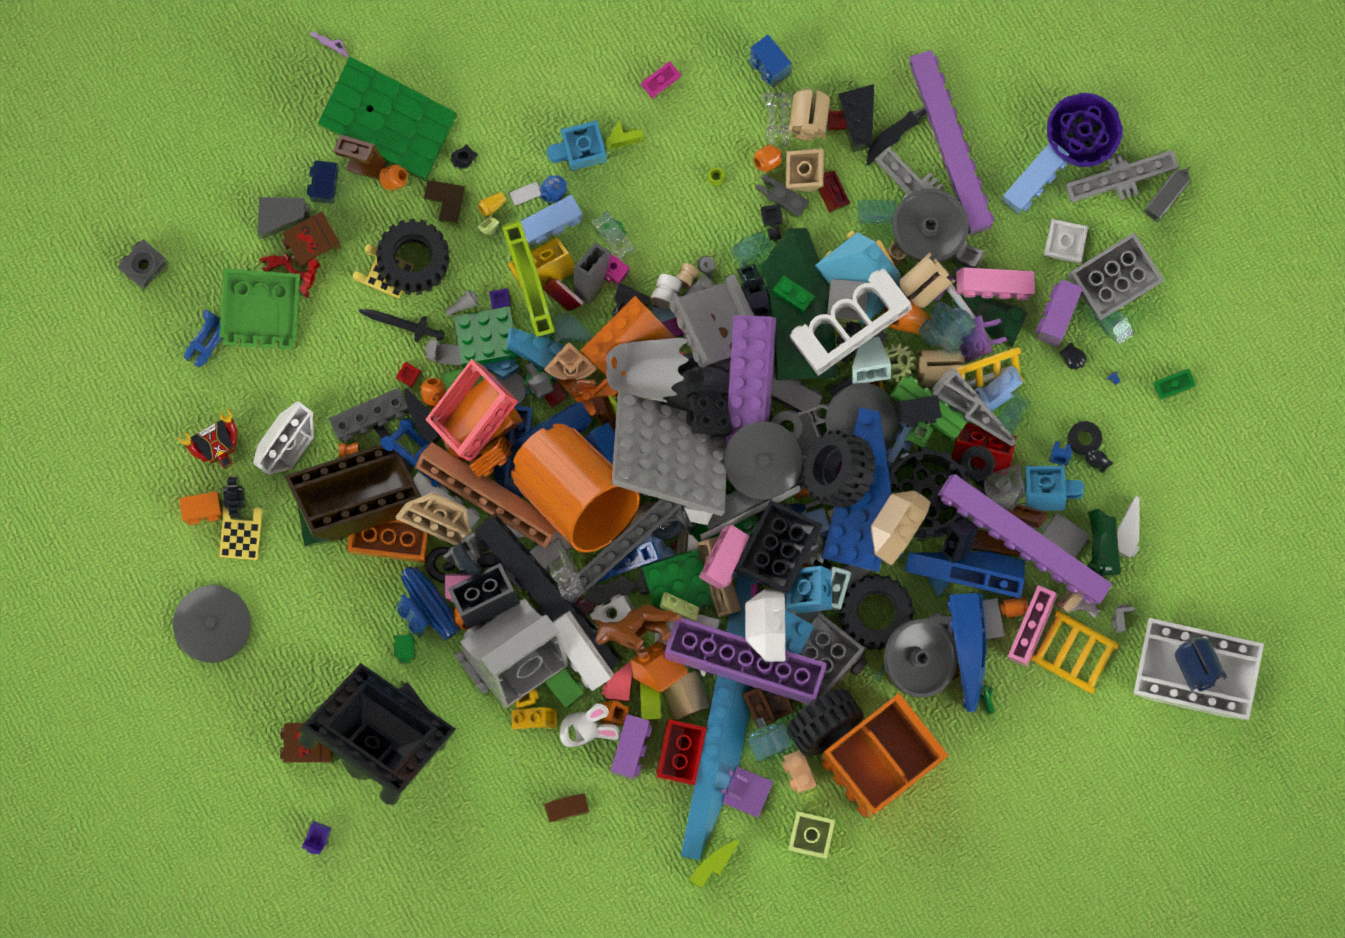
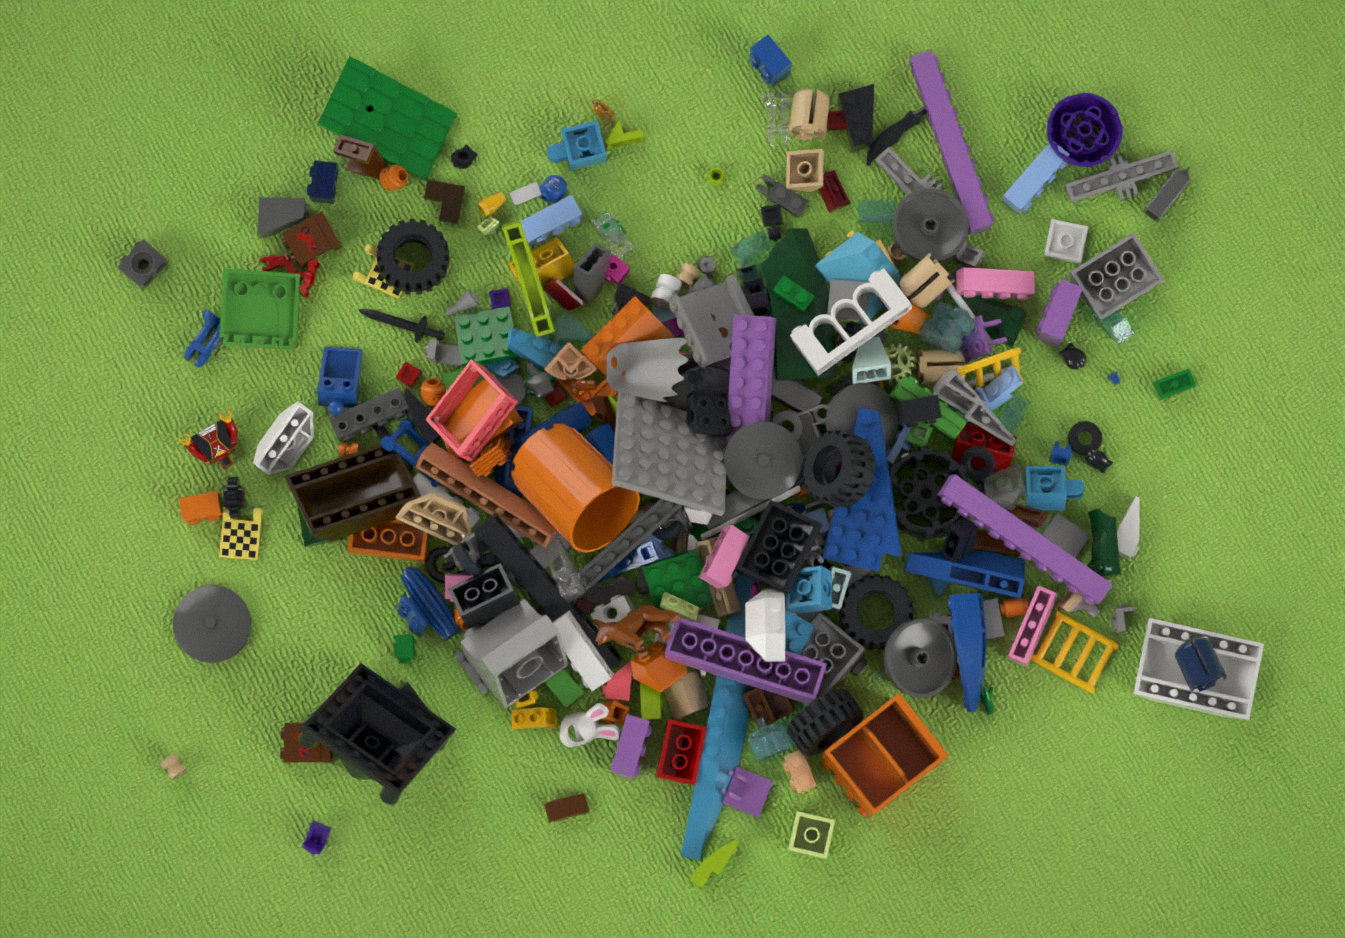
lavender hand [310,31,349,58] -> none
dark pink plate [640,61,681,99] -> none
orange head [753,144,782,172] -> none
tan wedge [871,491,931,566] -> none
none -> tan wheel [160,753,187,780]
none -> blue slope [317,347,363,415]
none -> clear orange animal [592,99,615,121]

